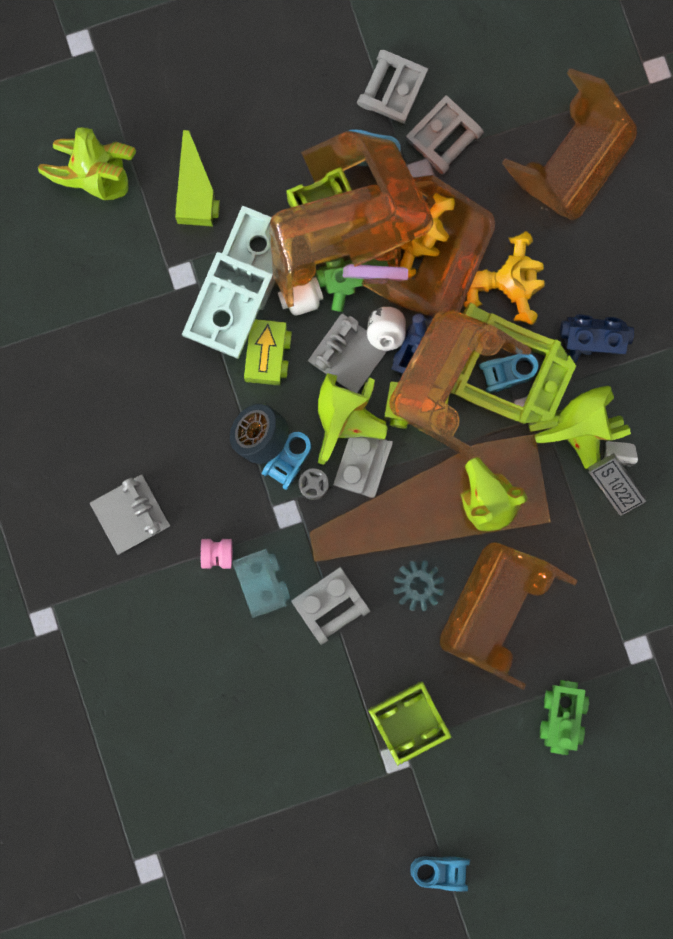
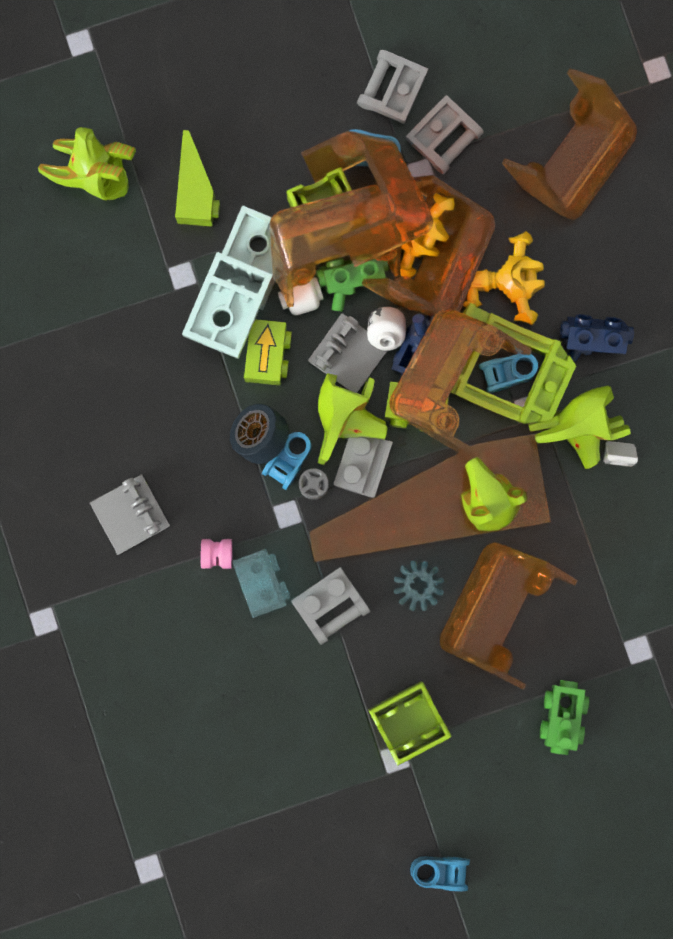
lavender tile [343,264,408,281] -> none
flat silver tile [588,453,646,516] -> none

